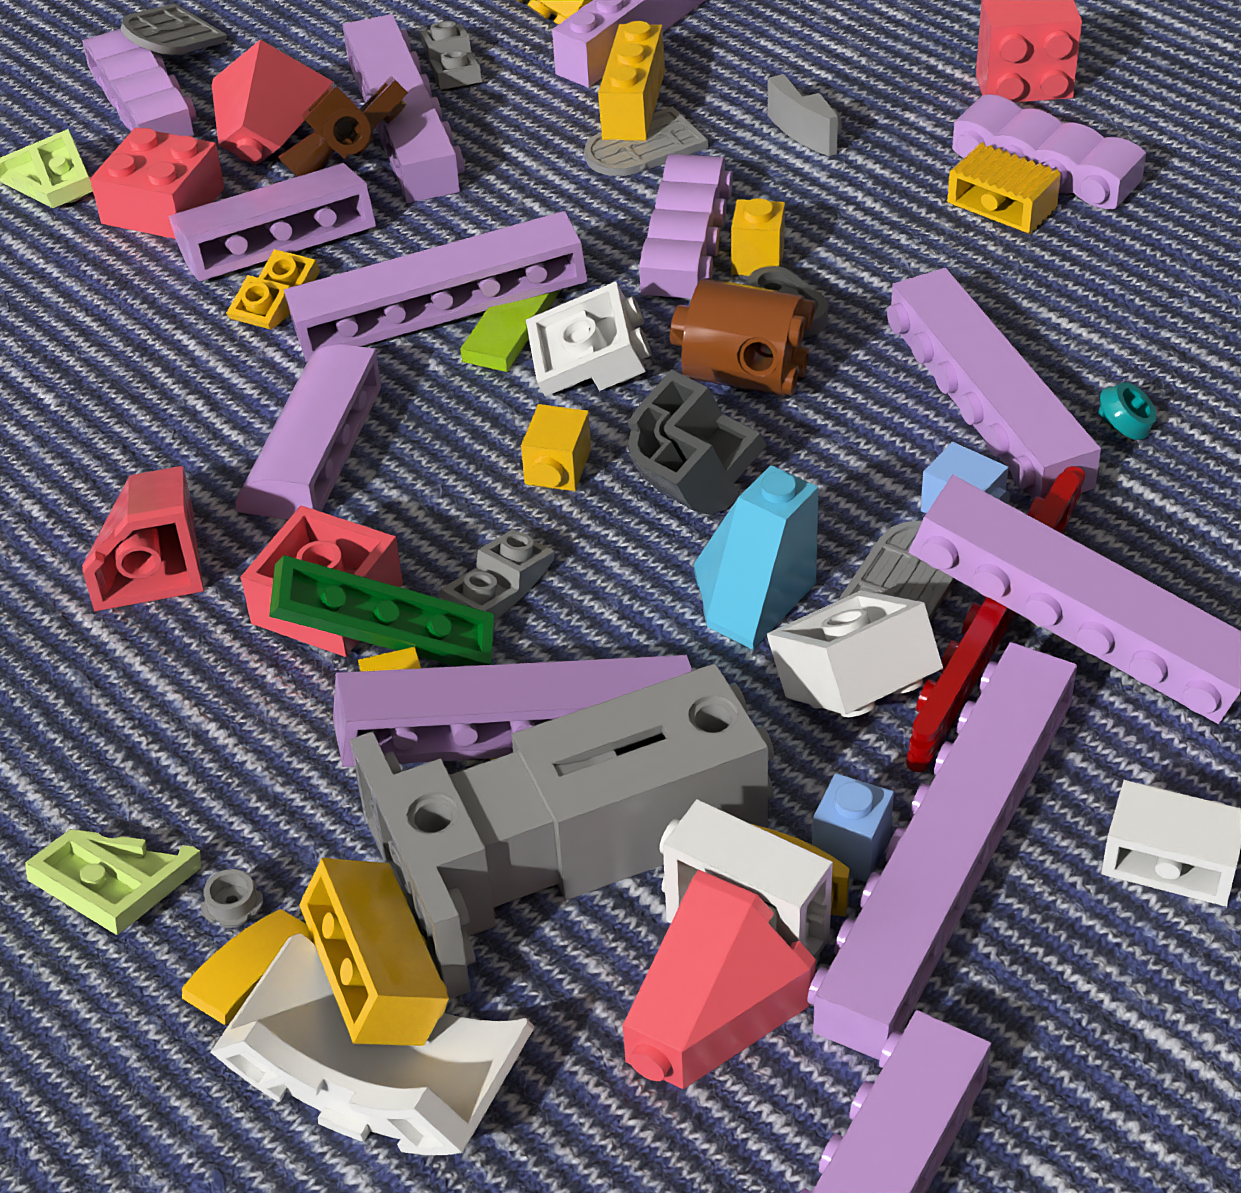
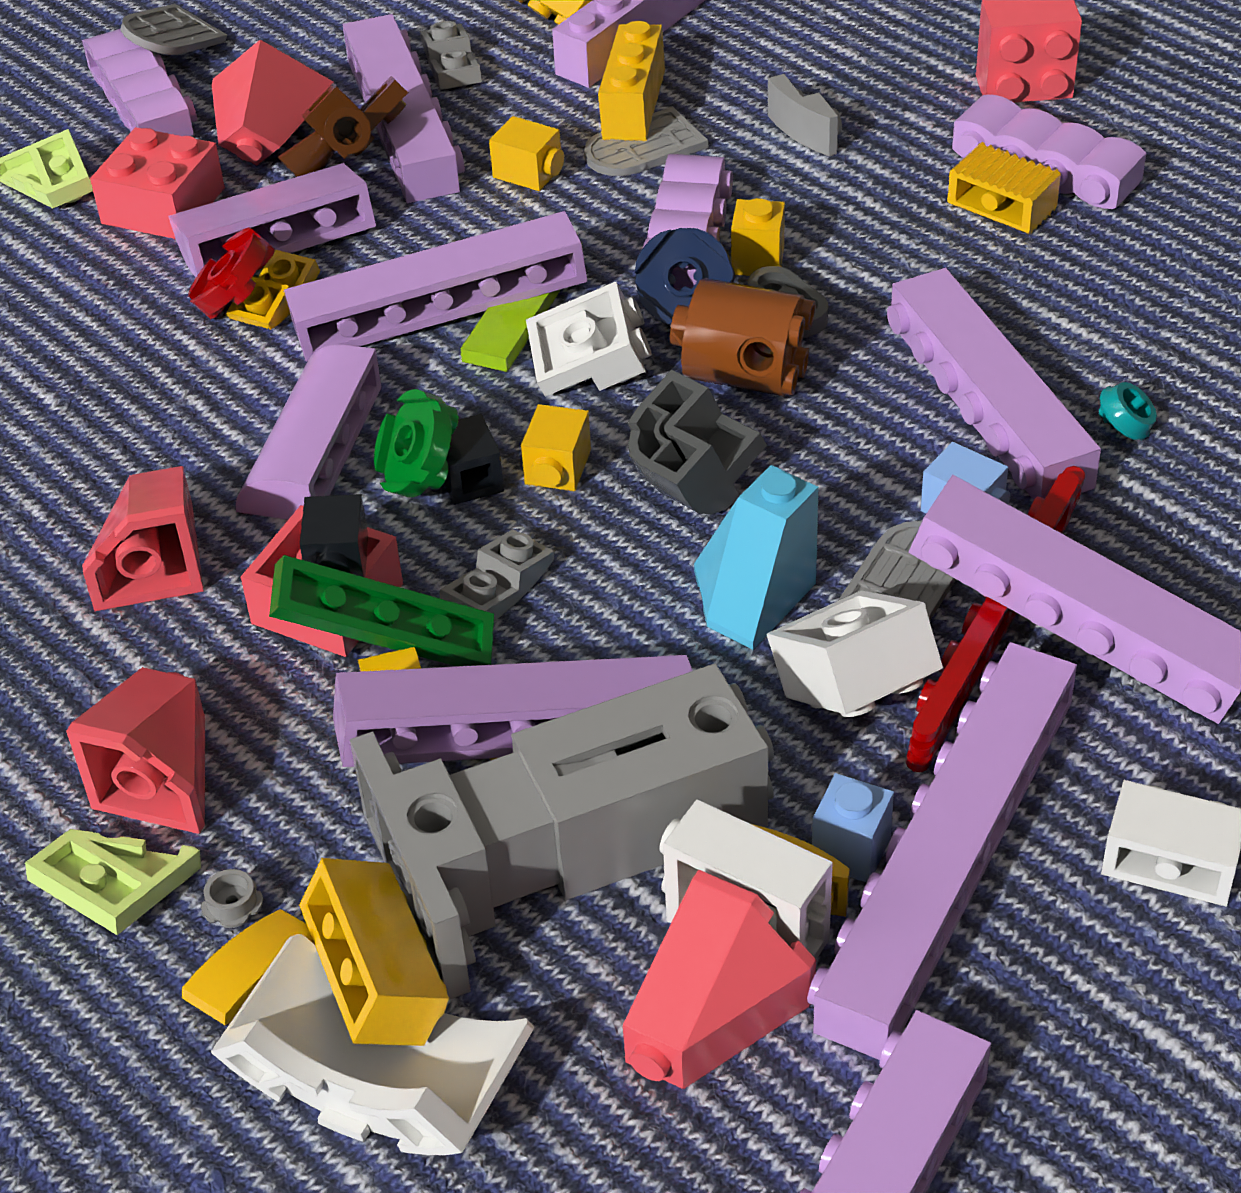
none -> coral slope [66,667,205,834]
none -> red plate [188,228,275,319]
none -> black brick [300,494,368,577]
none -> green plate [374,389,459,498]
none -> black brick [444,413,504,505]
none -> yellow brick [489,116,564,192]
none -> dark blue plate [635,228,735,326]

